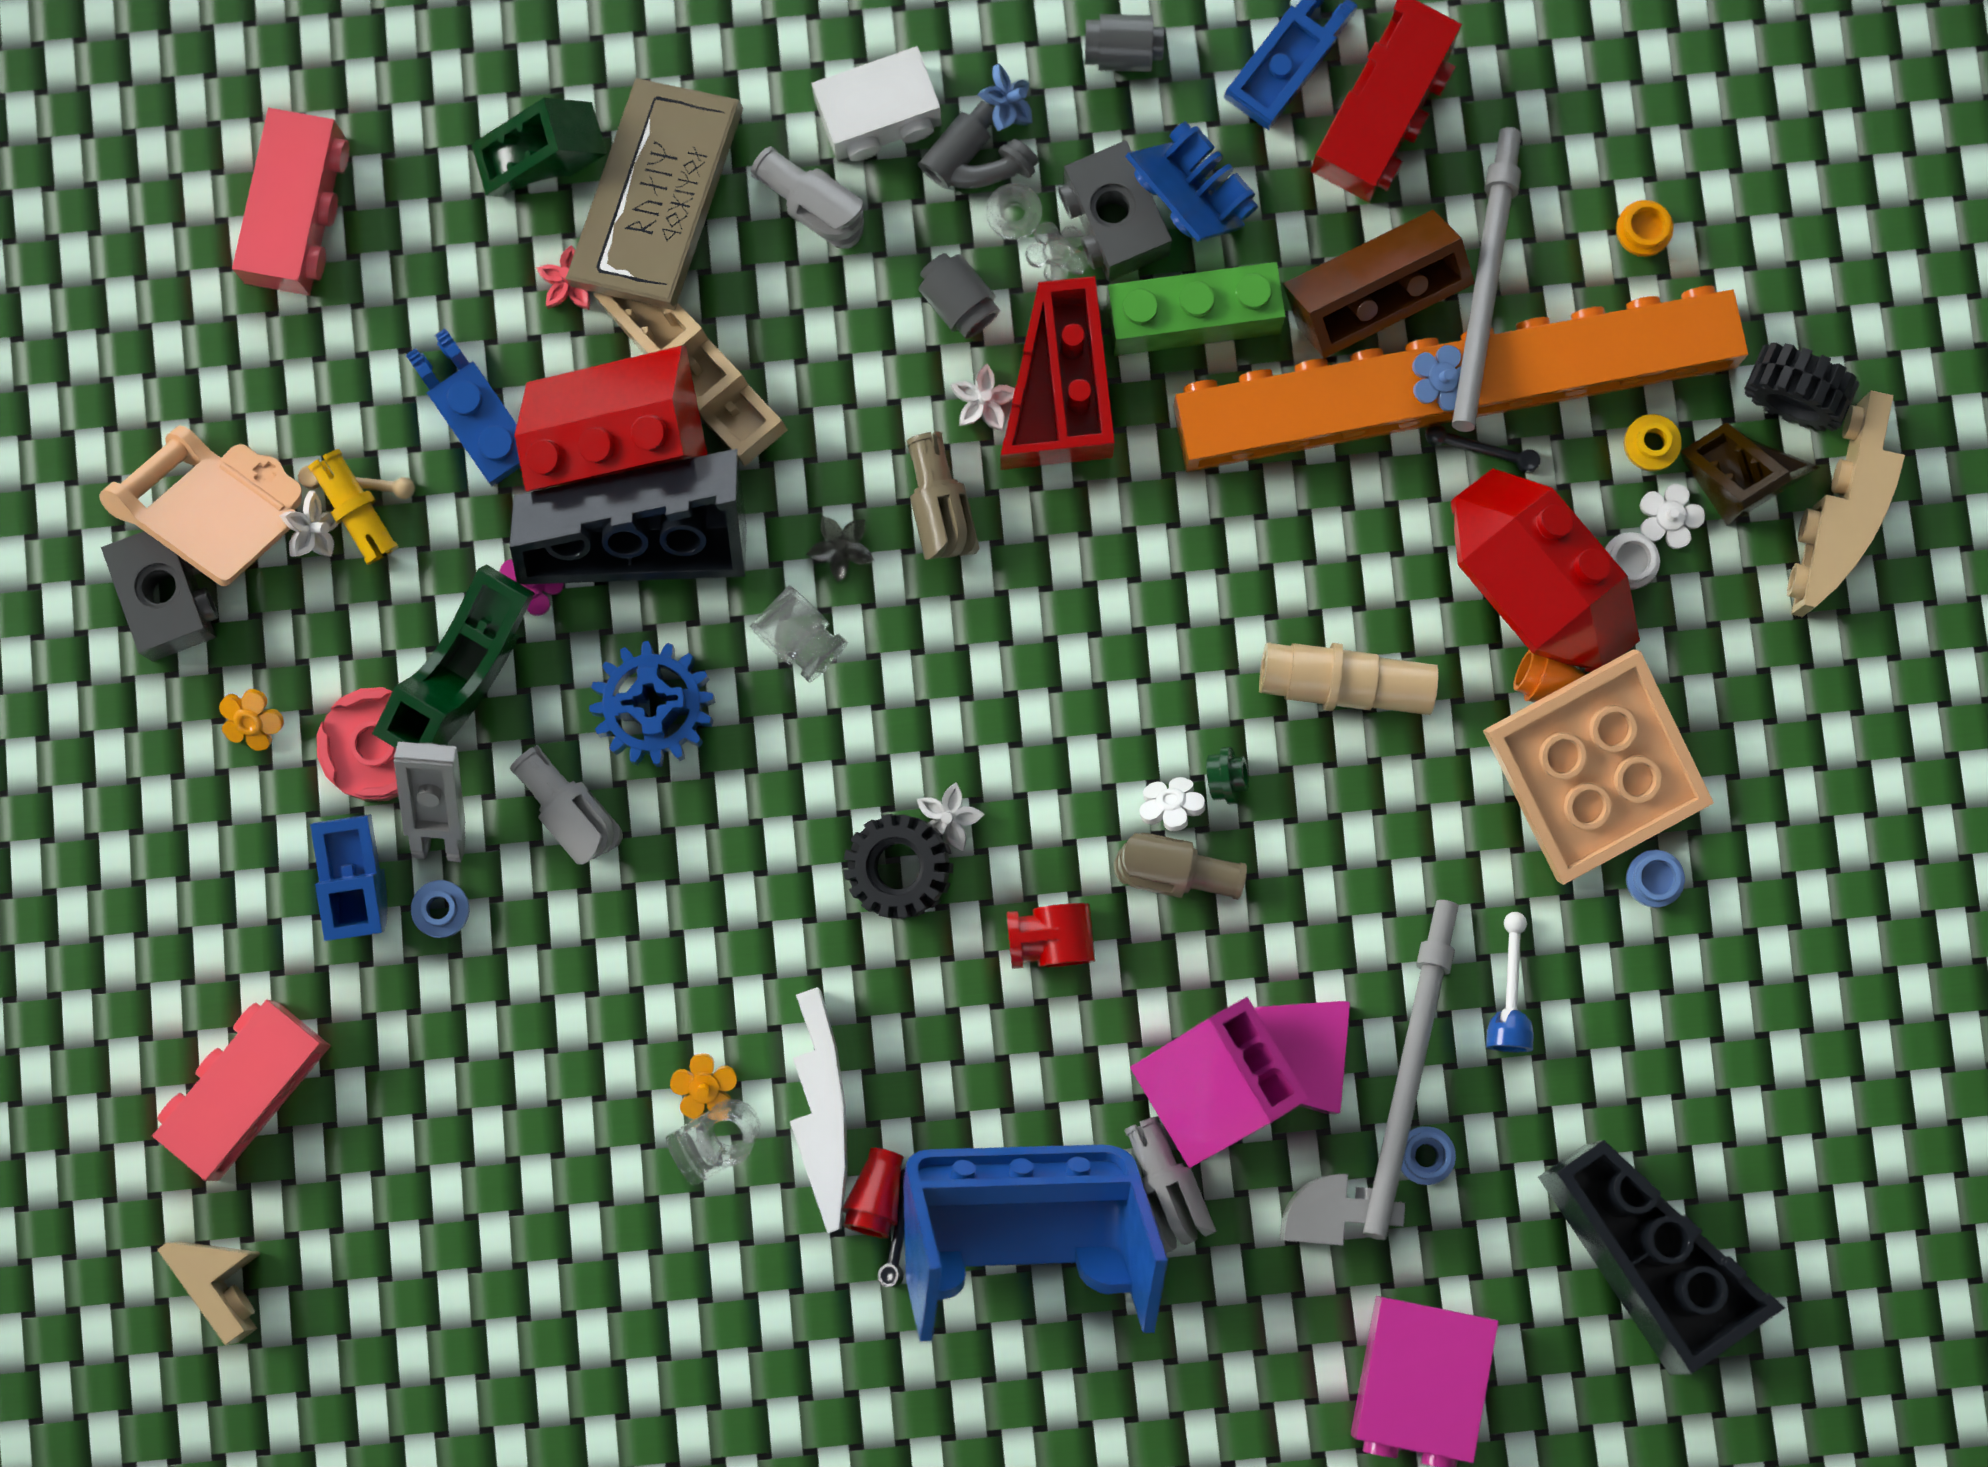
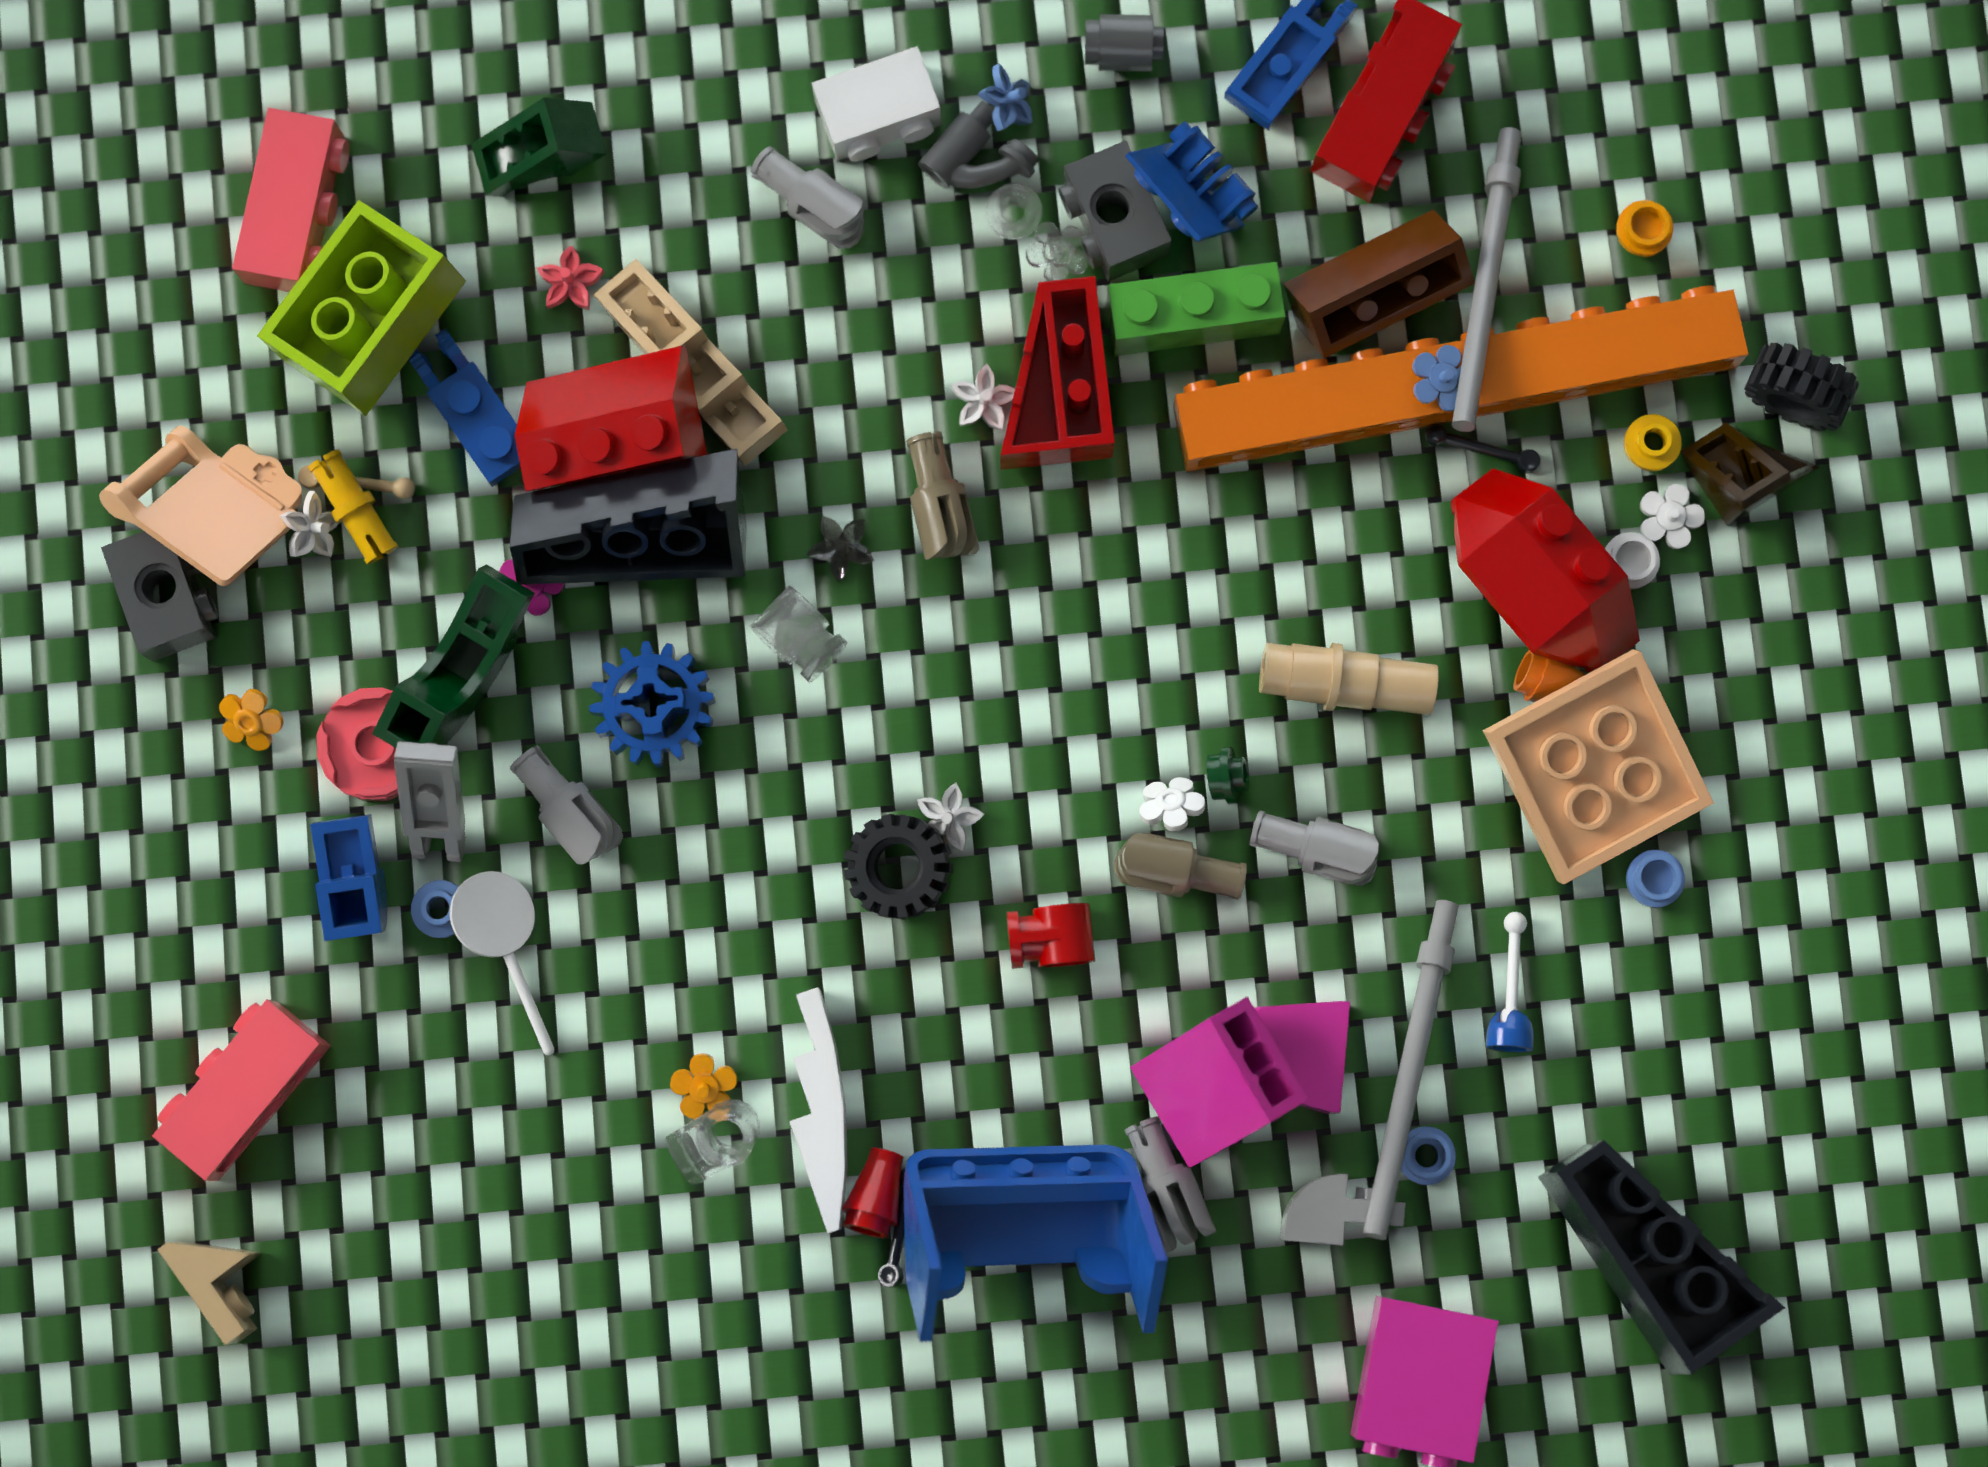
dark tan tile [566,78,743,310] -> none
dark grey brick [918,253,1000,339] -> none
tan slope [1787,390,1905,617] -> none
none -> lime brick [257,200,466,416]
none -> white piece [450,871,554,1056]
none -> light grey arm [1250,810,1379,886]

